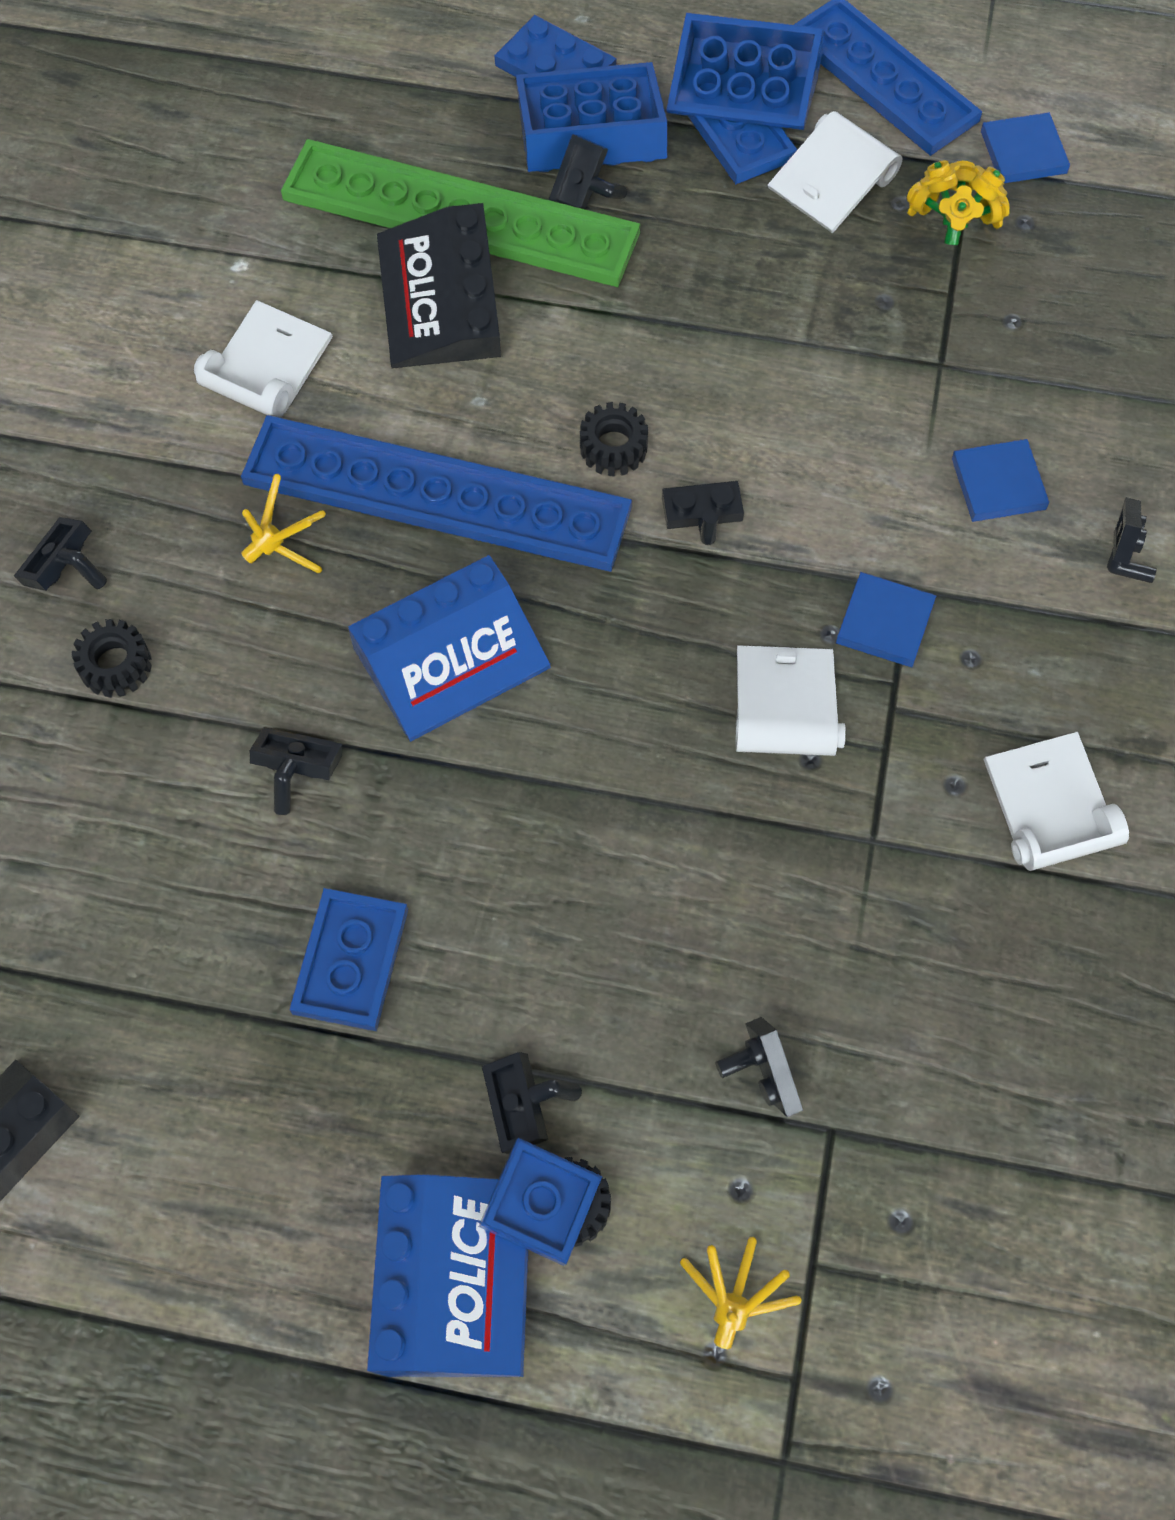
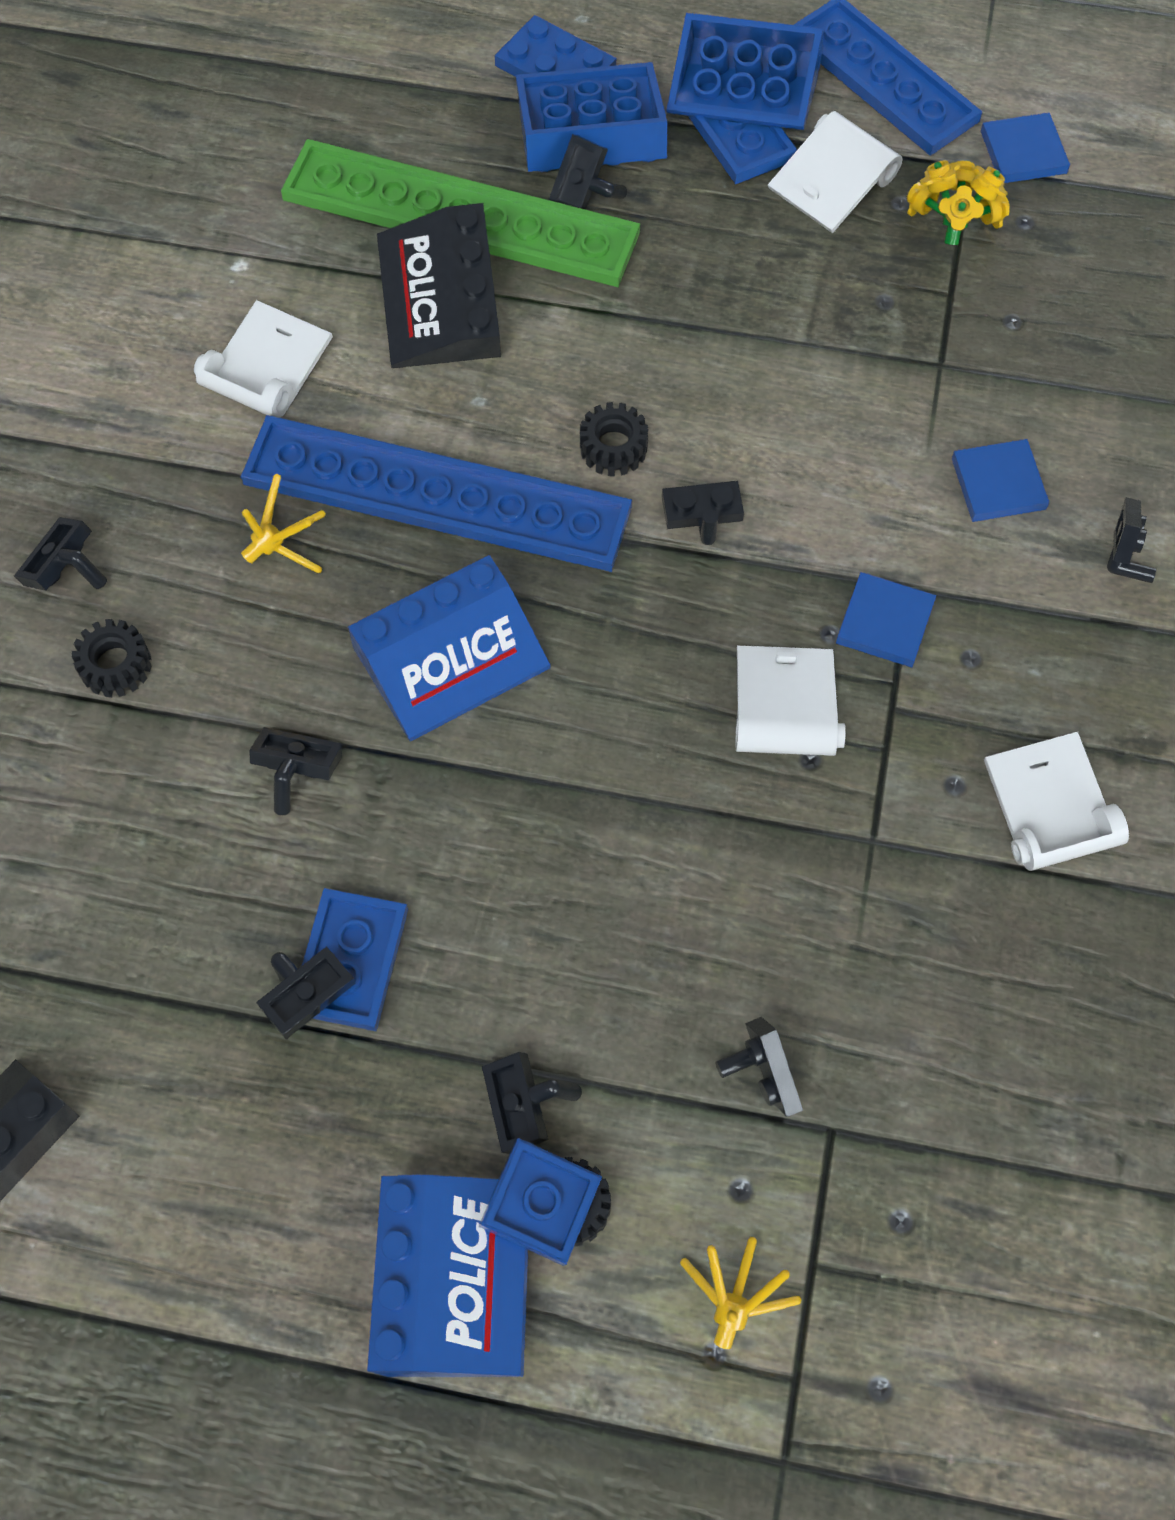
none -> black plate [256,946,356,1039]

